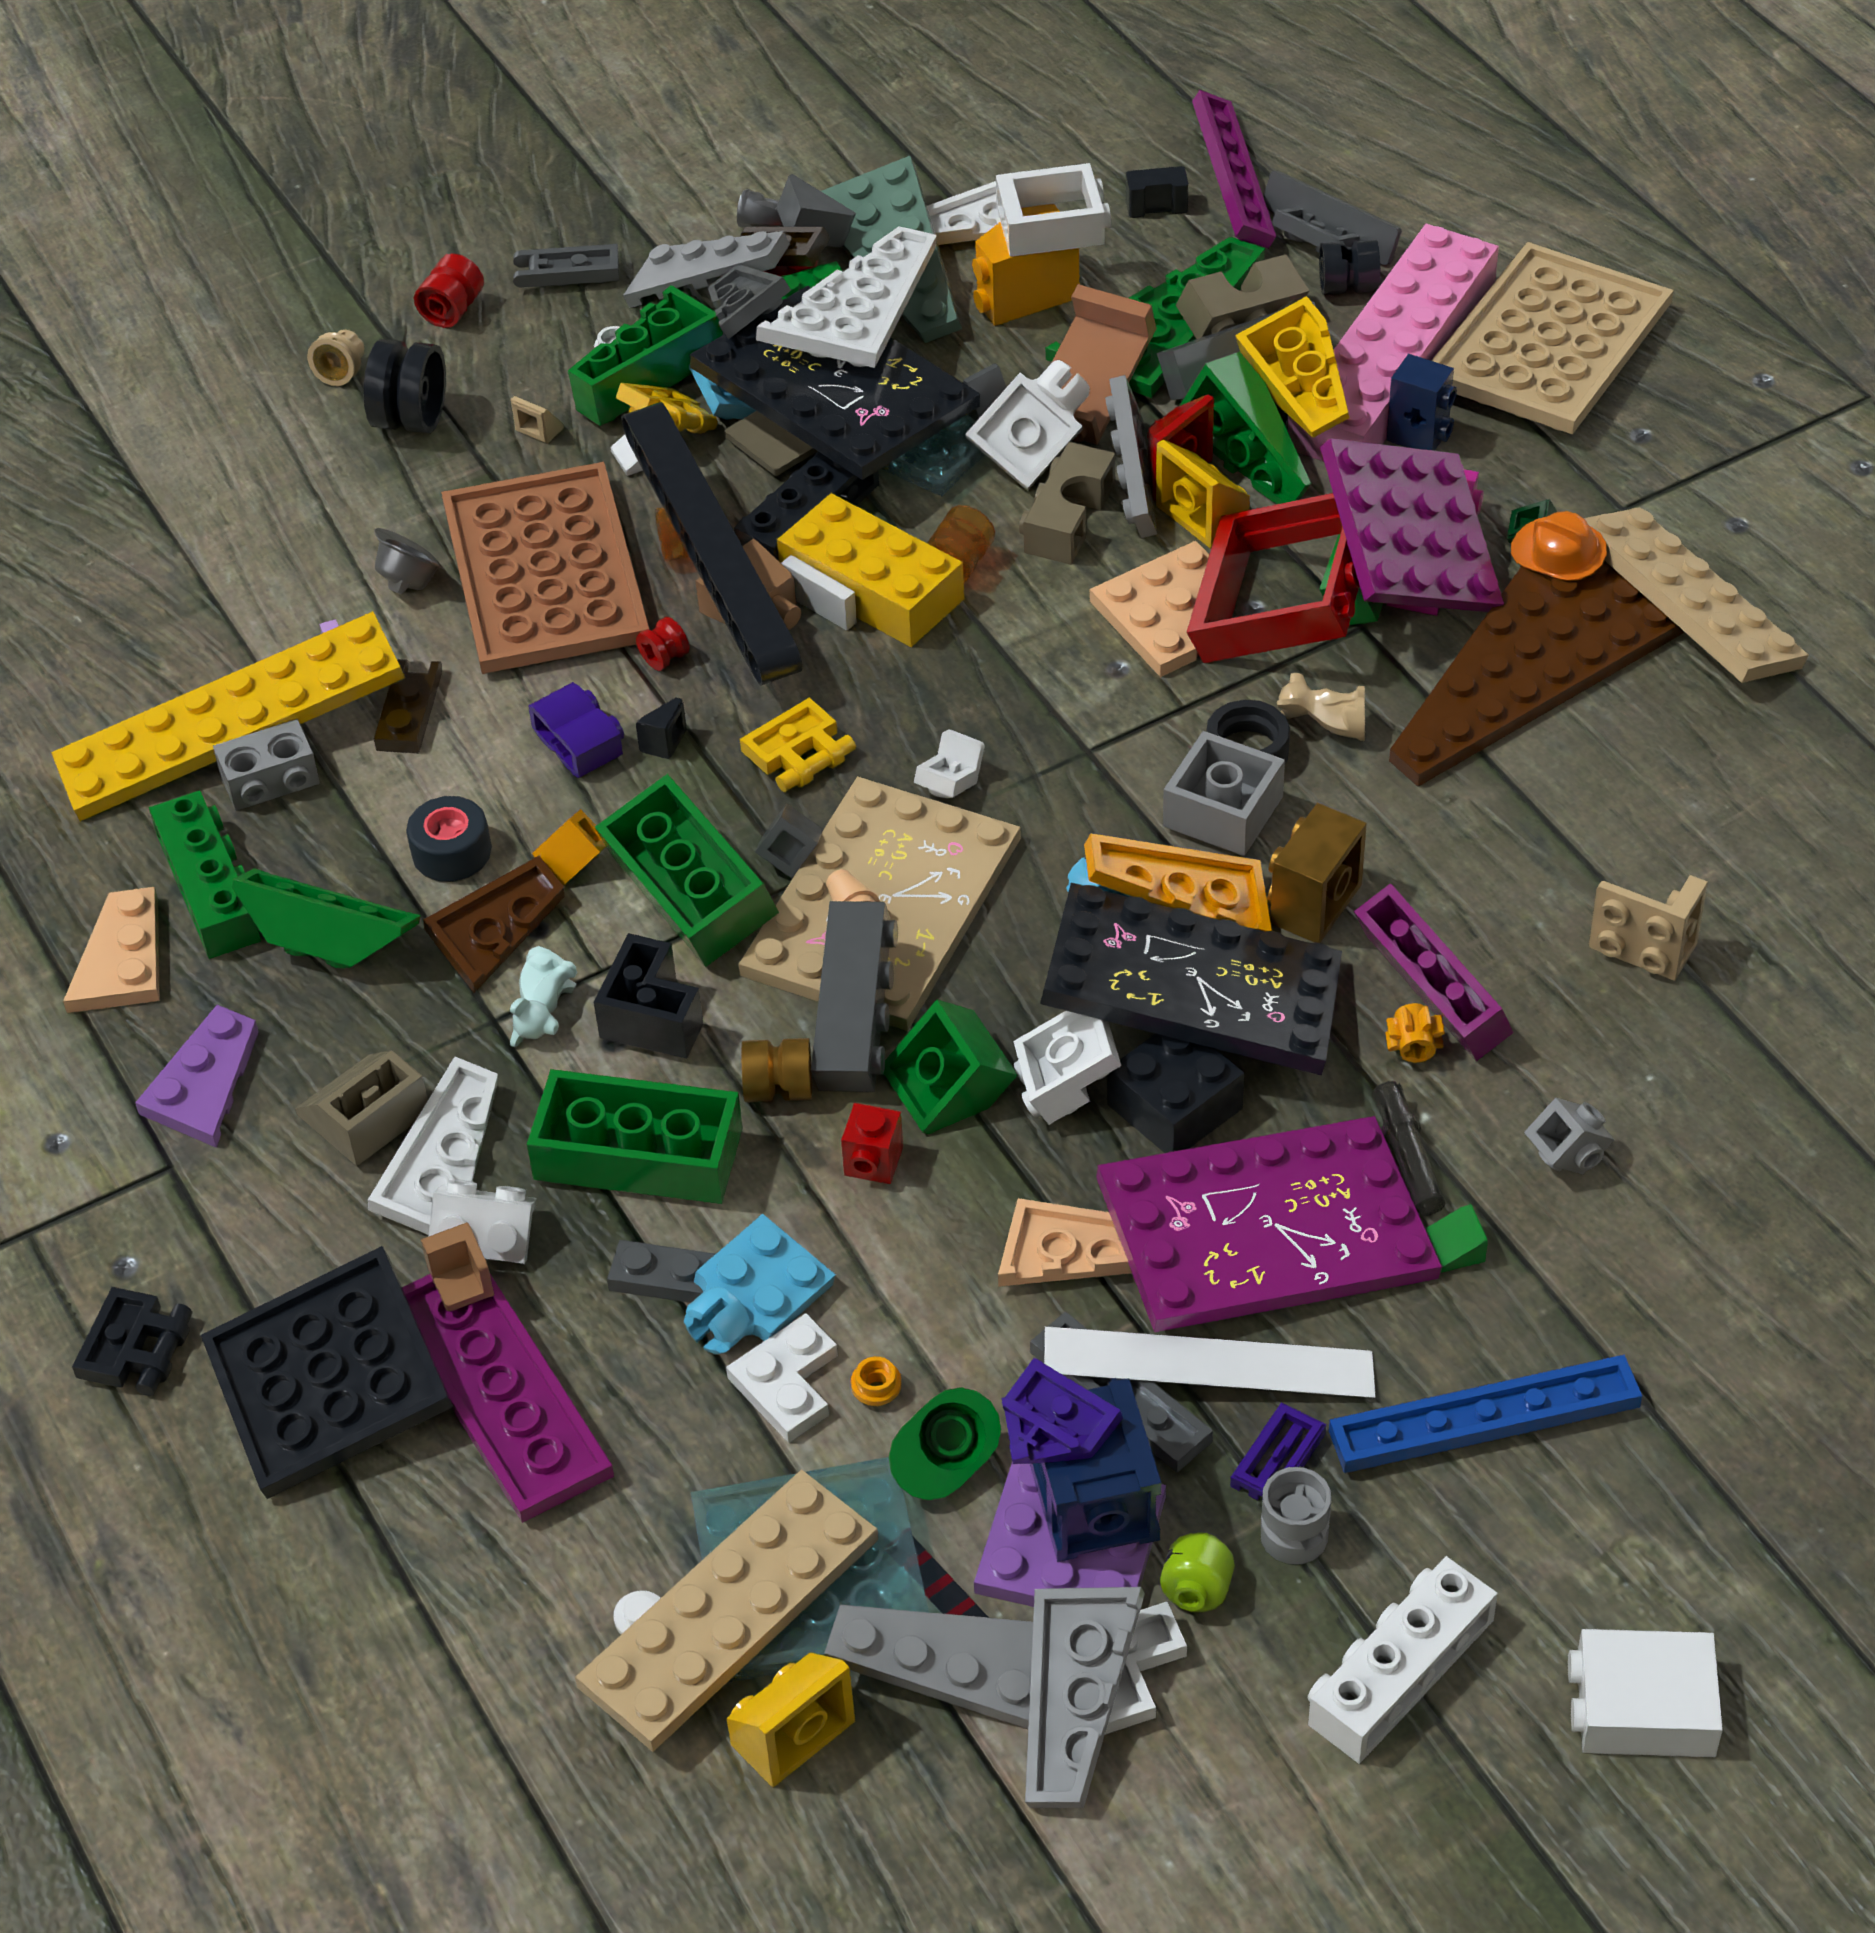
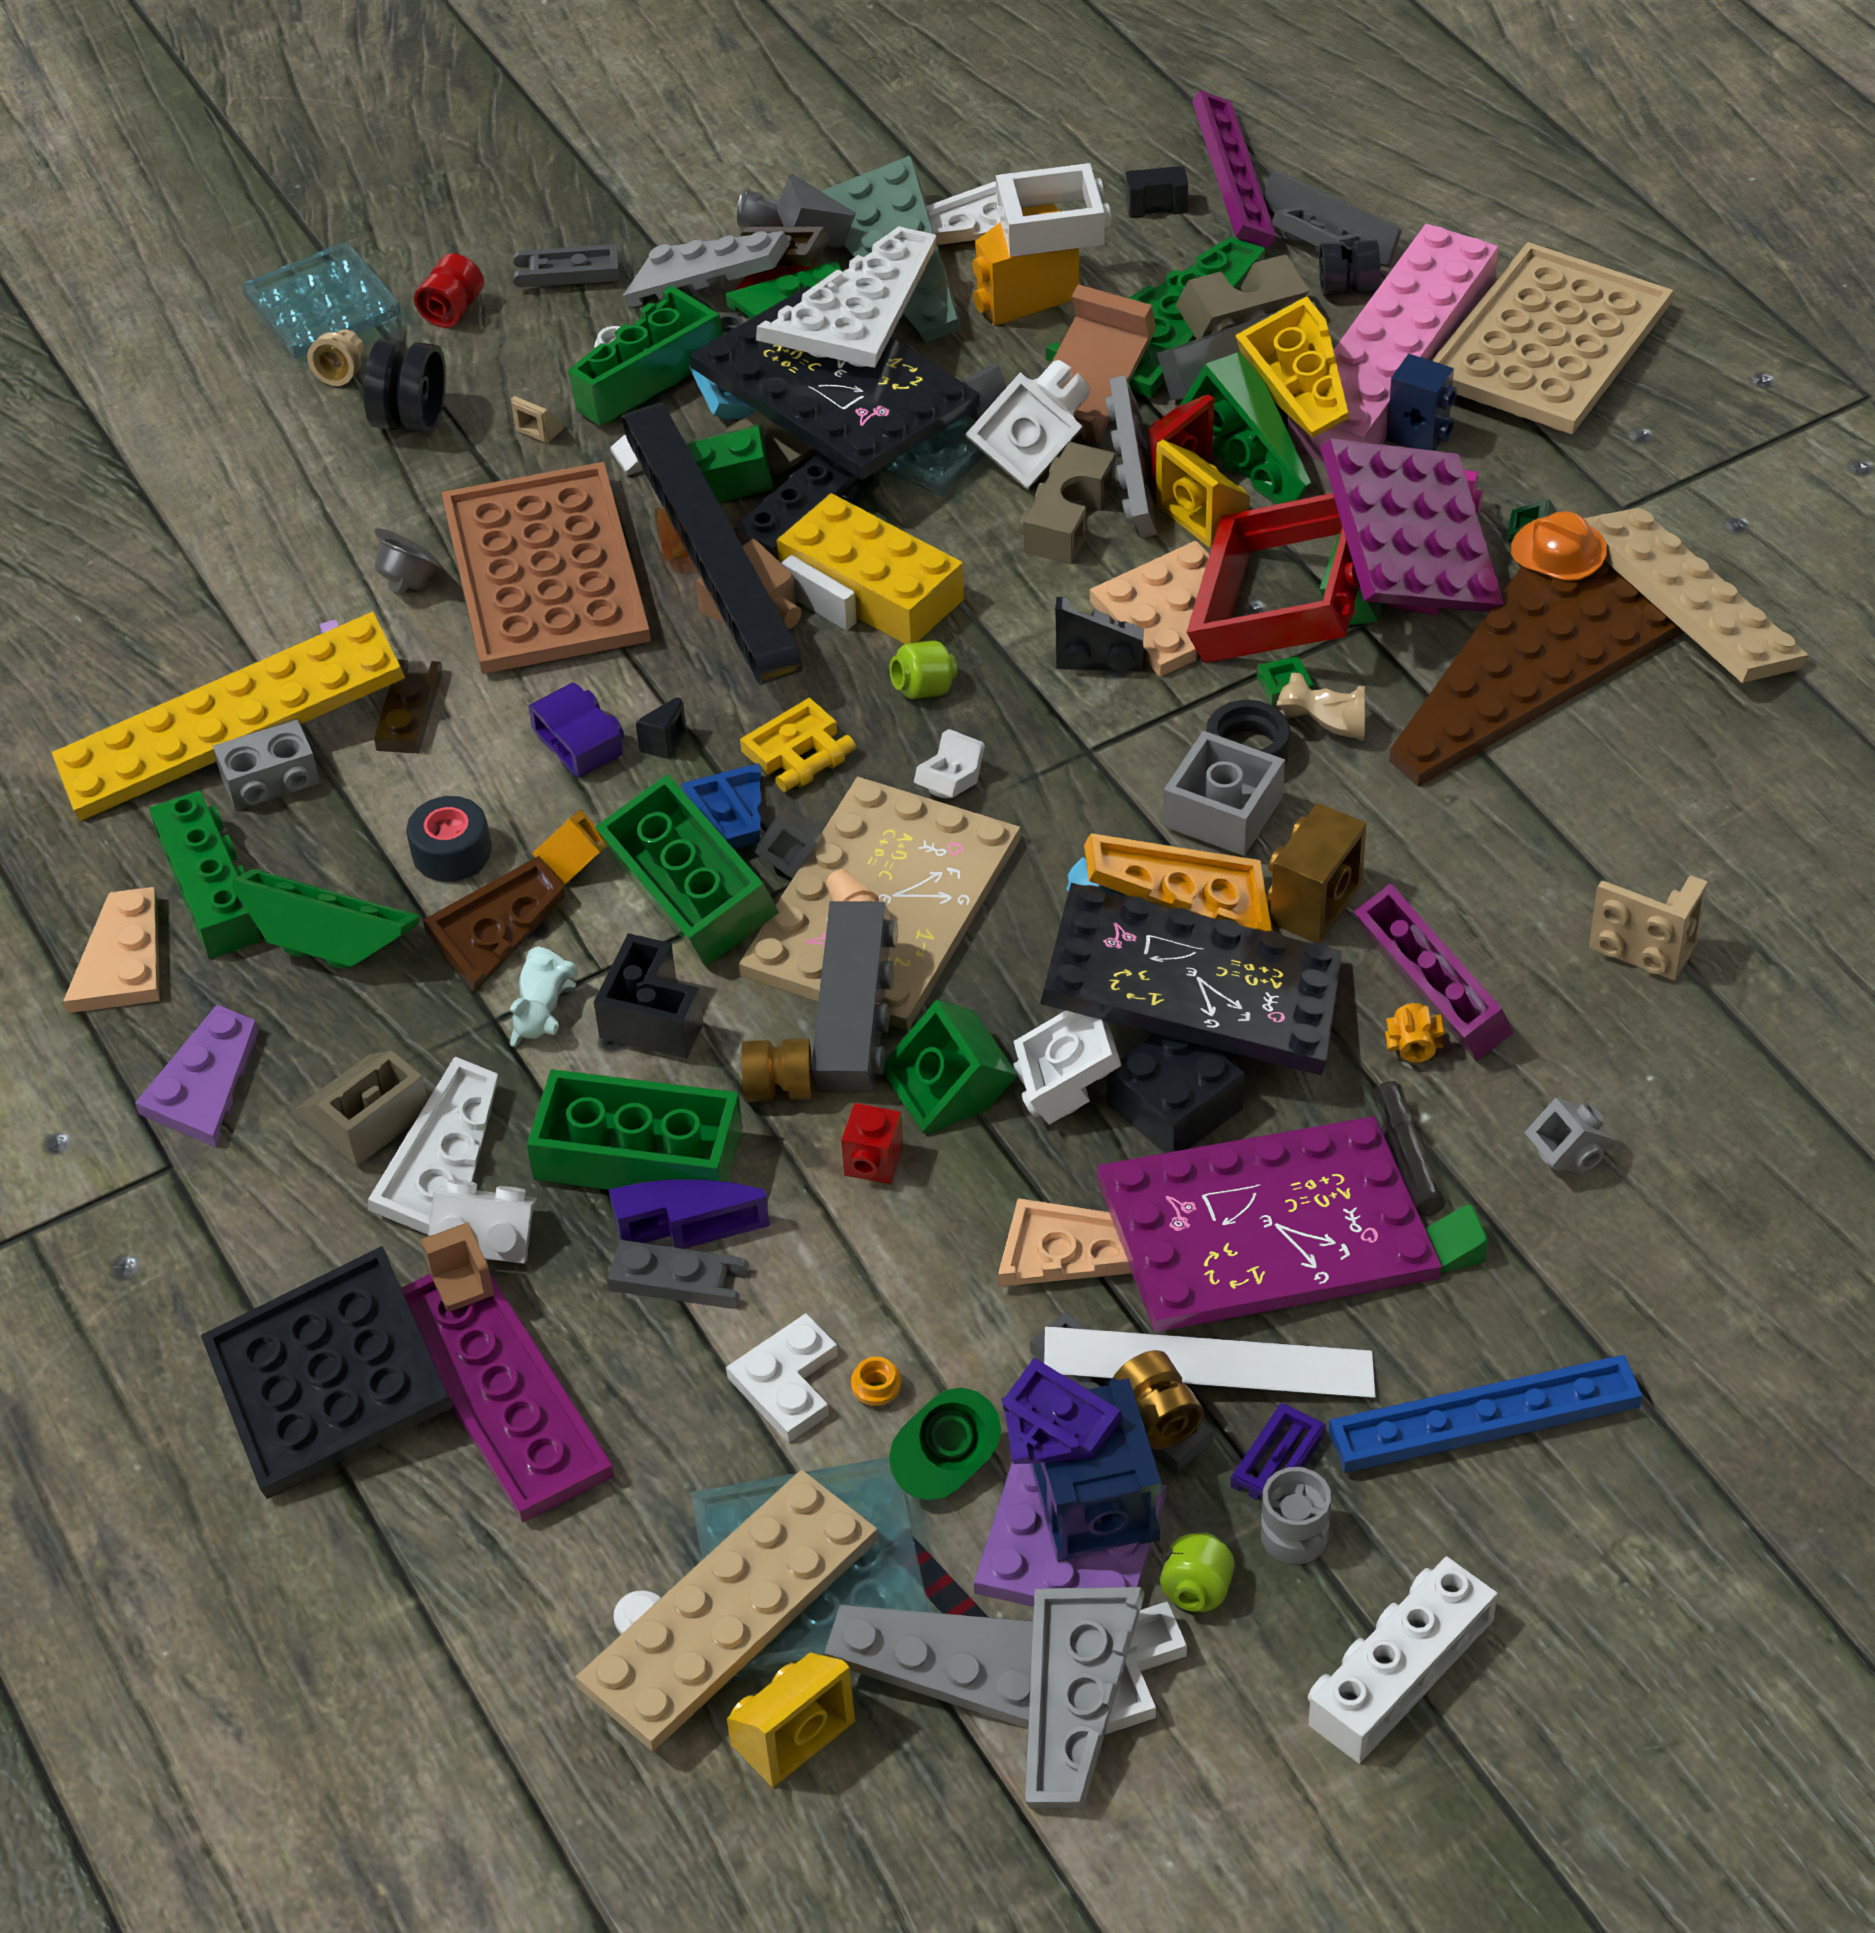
black plate [72,1287,193,1396] -> none
yellow plate [616,383,718,434] -> none
red wheel [636,616,690,671] -> none
medium azure plate [684,1214,836,1354] -> none
dark grey wing [708,264,791,339] -> none
clear orange wheel [927,505,996,583] -> none
white brick [1568,1629,1722,1757] -> none
none -> clear light blue plate [242,241,401,359]
none -> dark purple slope [609,1180,770,1249]
none -> blue wing [681,763,761,850]
none -> green slope [685,423,774,503]
none -> lime head [889,640,957,700]
none -> black wing [1055,597,1144,672]
none -> pearl gold wheel [1113,1350,1204,1450]
none -> green plate [1257,655,1314,706]

